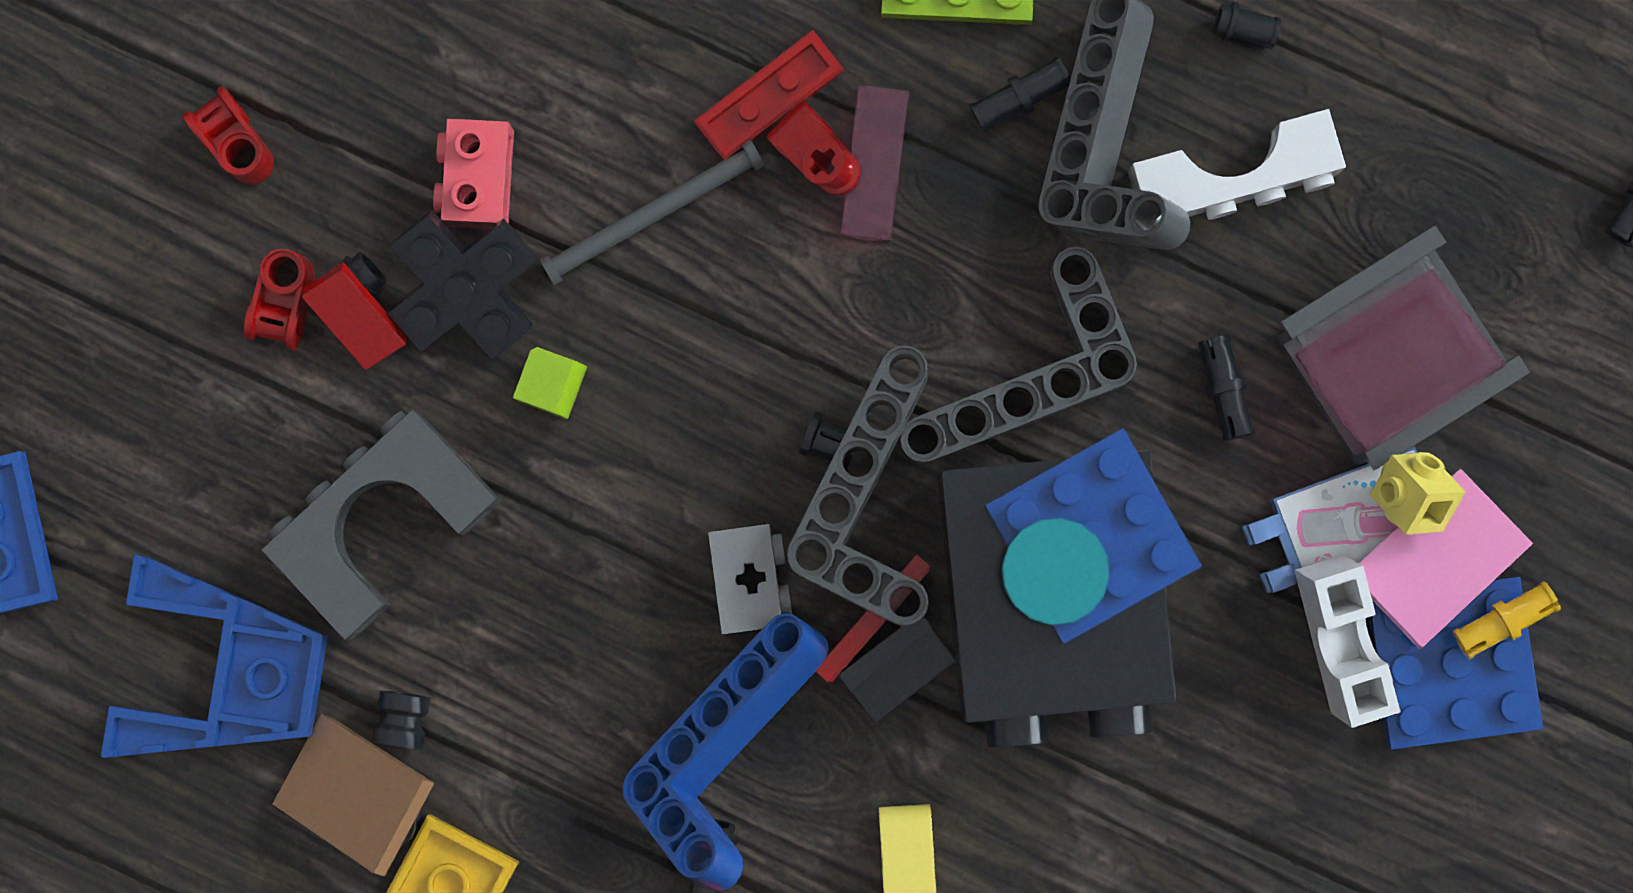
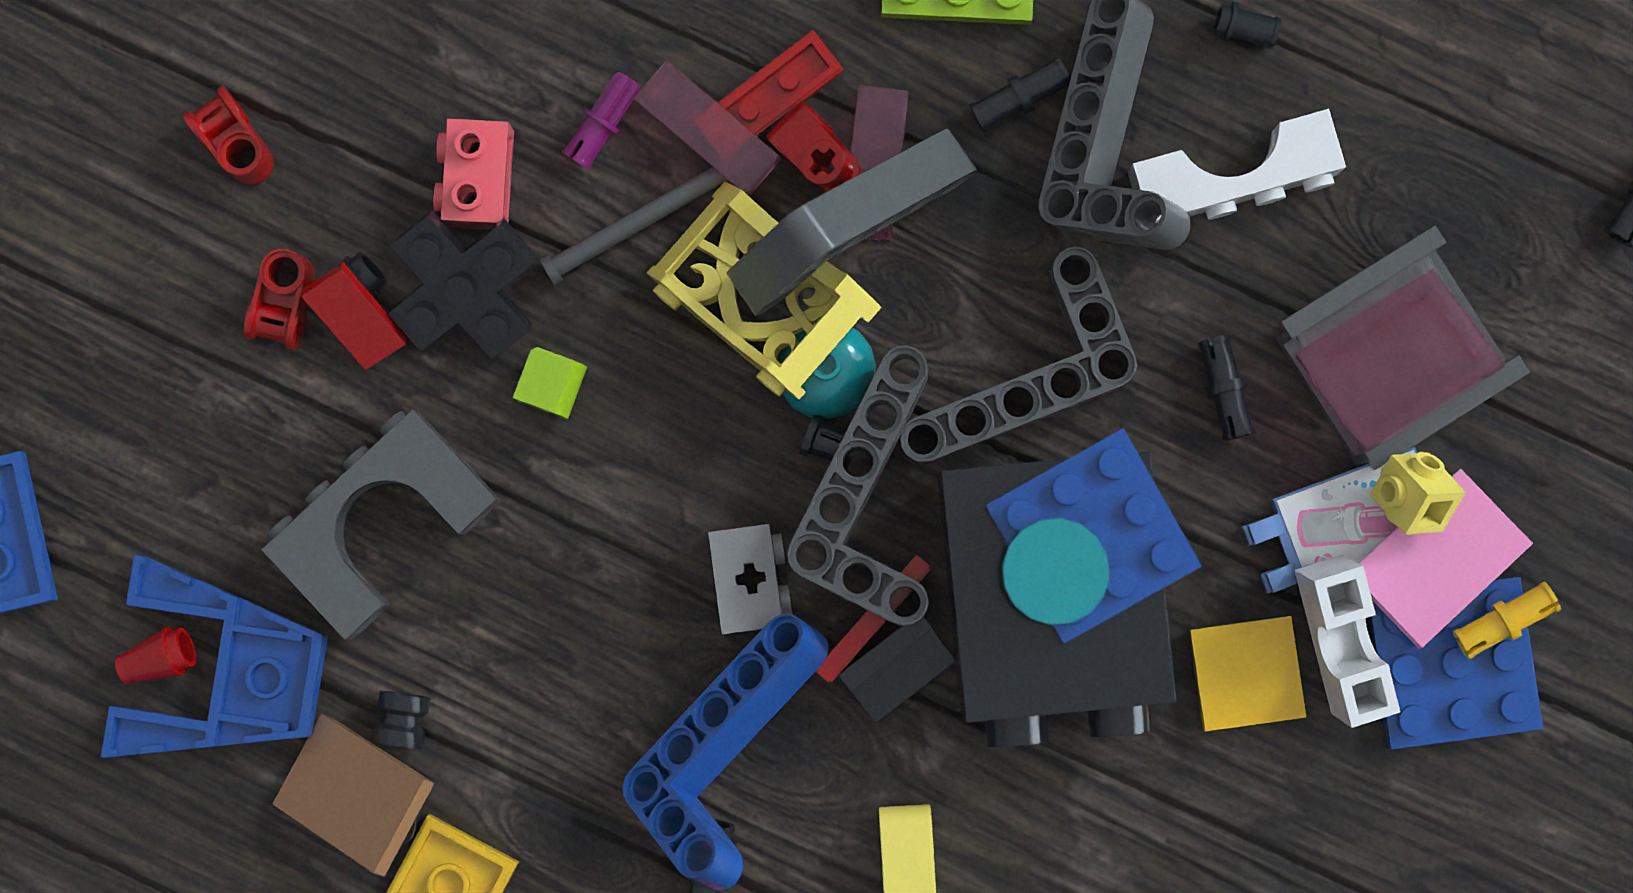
none -> red cone [115,627,197,684]
none -> magenta axle [562,72,640,170]
none -> clear pink tile [634,60,782,197]
none -> light yellow fence [647,182,882,400]
none -> dark grey beam [726,129,977,316]
none -> teal cylinder [778,325,876,421]
none -> yellow tile [1188,616,1306,732]

